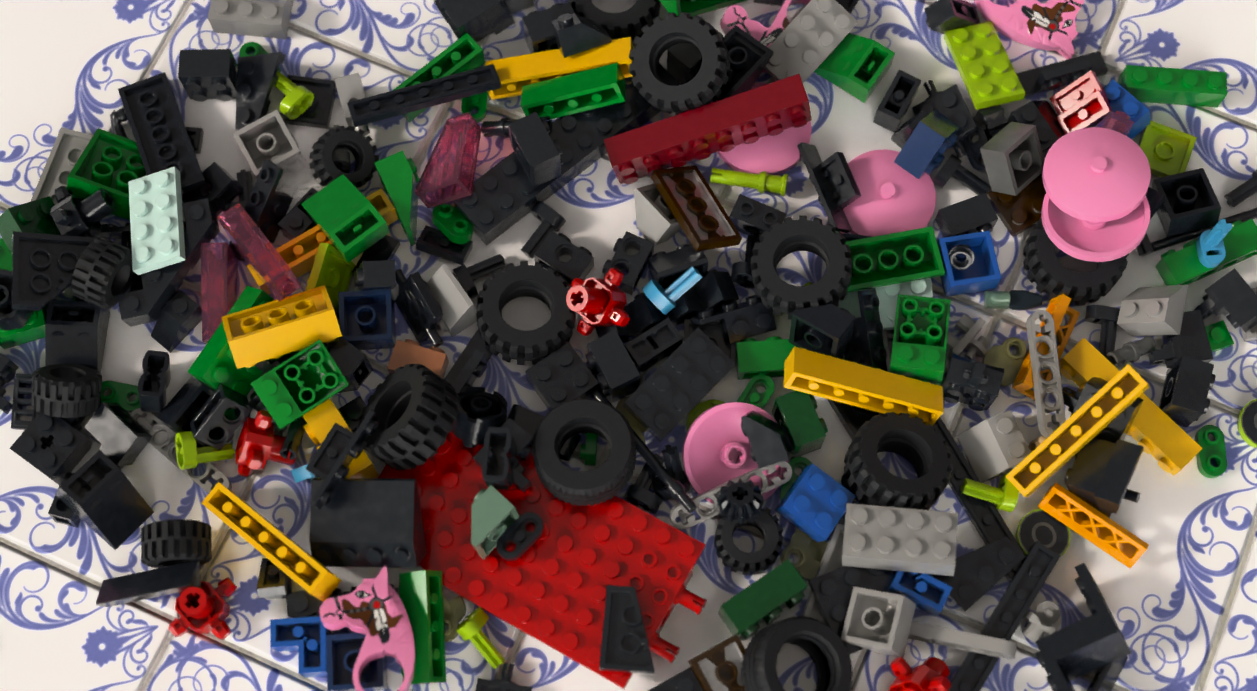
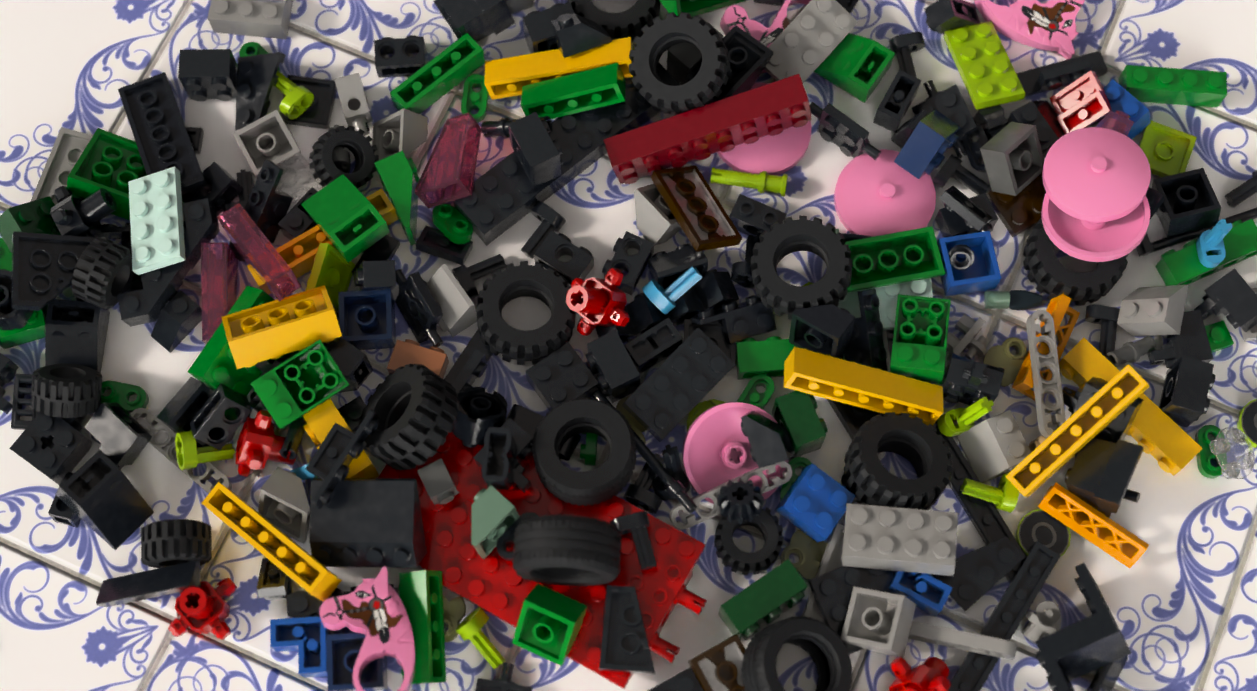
black arm [110,108,128,139] -> none
black brick [138,350,171,413] -> none
black tile [347,64,501,127] -> none
black bracket [797,142,862,233] -> none
none -> light grey slope [258,467,310,544]
none -> light grey slope [372,108,428,160]
none -> black brick [374,35,427,78]
none -> dark grey brick [417,458,459,505]
none -> green slope [512,583,587,666]
none -> black tyre [513,515,621,586]
none -> black piece [610,511,657,570]
none -> black plate [810,102,882,160]
none -> black piece [889,32,925,78]
none -> lime piece [937,397,994,437]
none -> black plate [939,186,993,231]
none -> clear dish [1210,427,1255,479]

